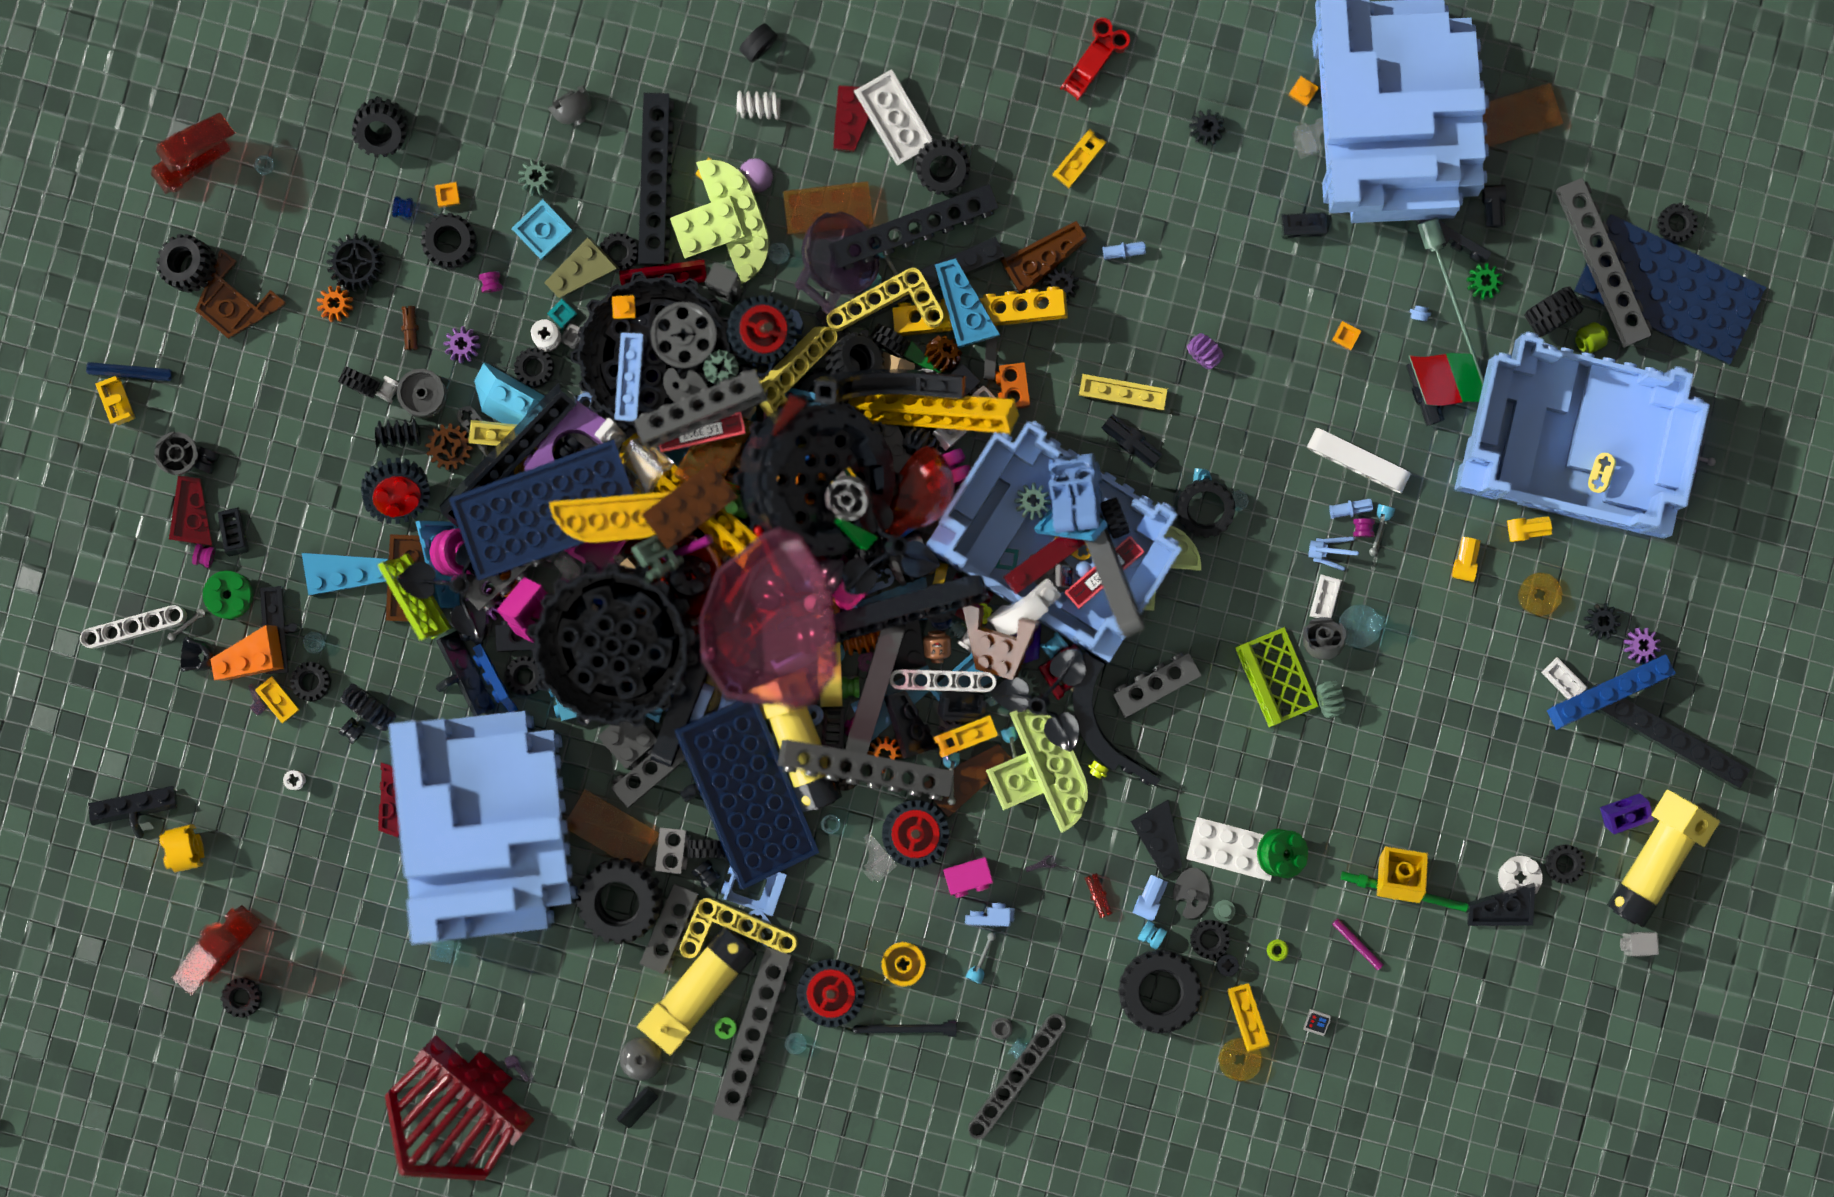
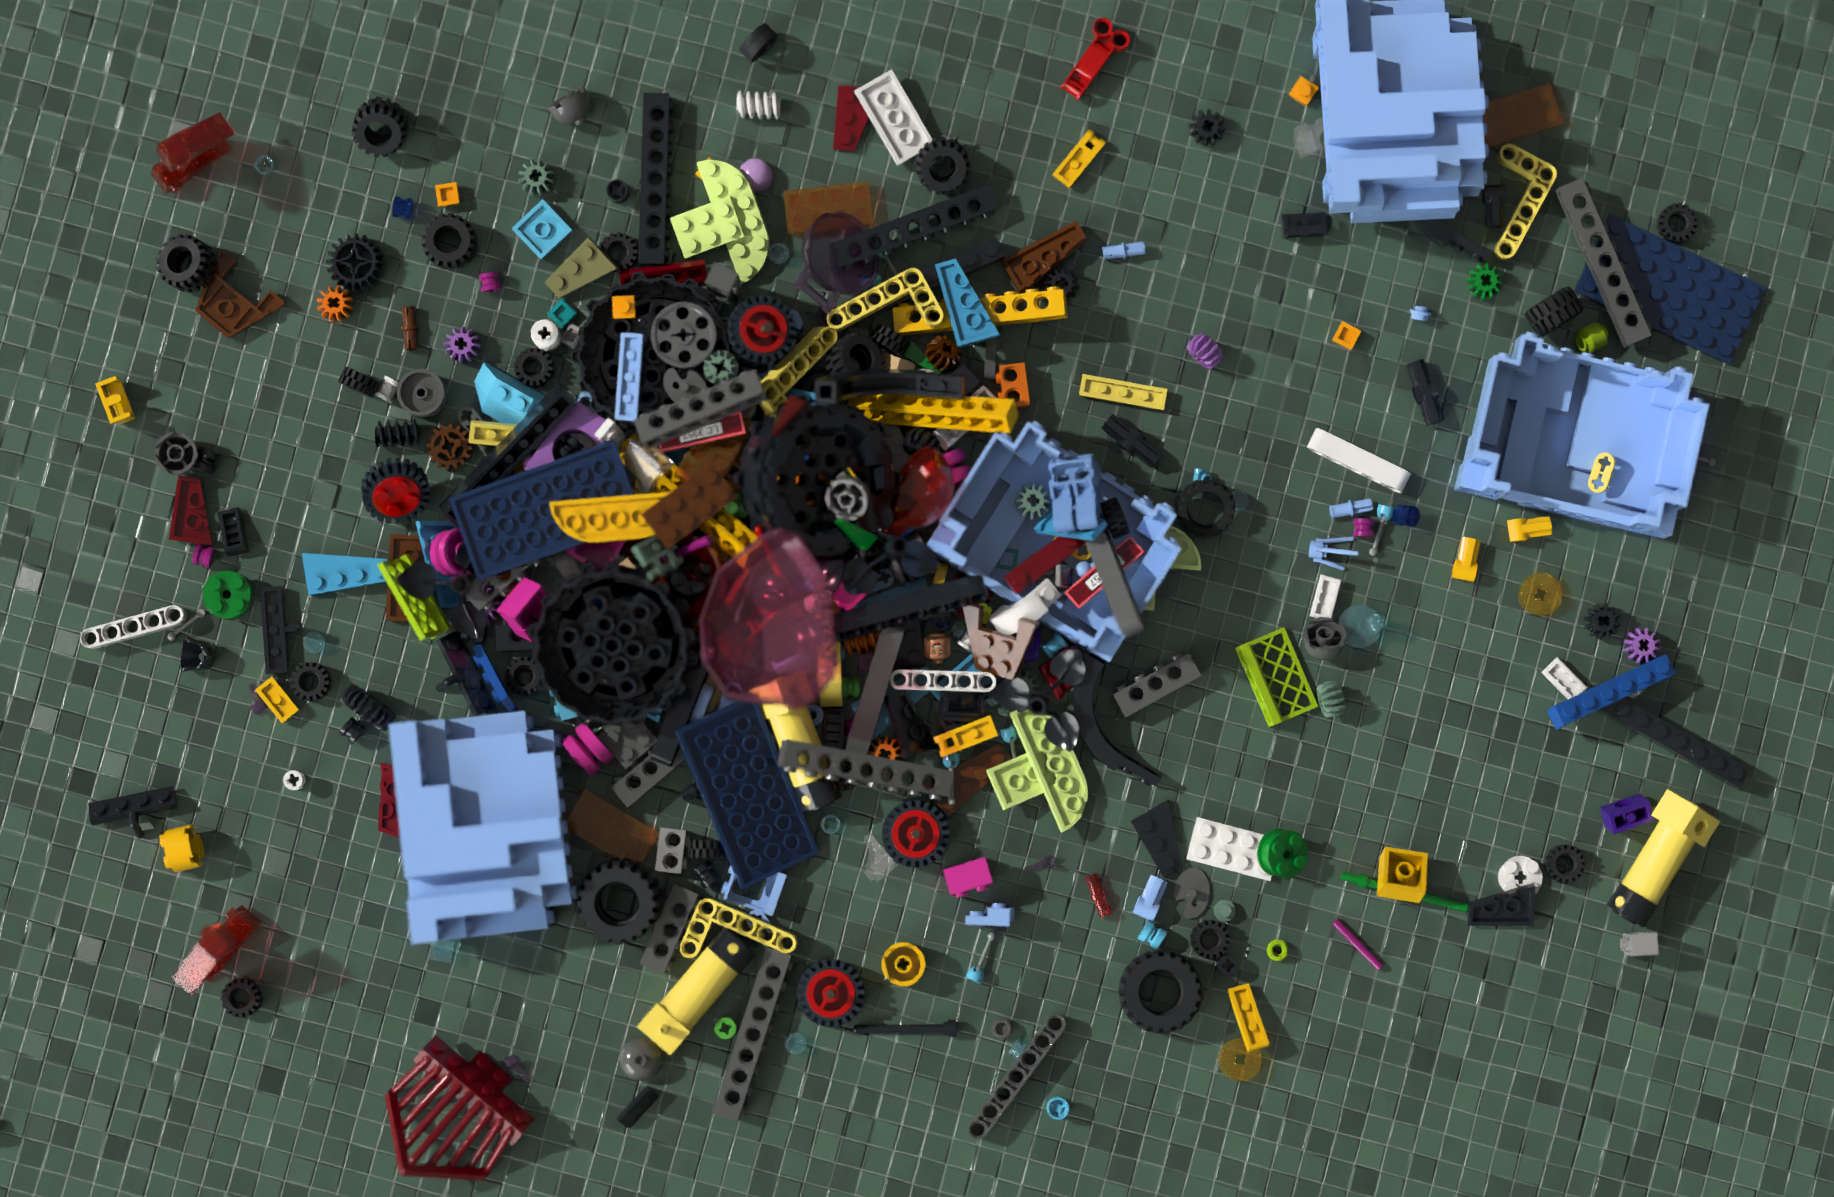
dark blue axle [86,362,172,381] -> none
orange wedge [211,625,284,681] -> none
neon yellow plate [1088,760,1109,779] -> none
slope [1303,1009,1332,1036] -> none
flag [1408,218,1484,406] -> none
none -> dark pink wheel [561,724,615,777]
none -> black wheel [606,179,629,204]
none -> medium azure wheel [1047,1096,1069,1120]
none -> clear blue wheel [1393,504,1420,527]
none -> light yellow beam [1494,144,1557,261]

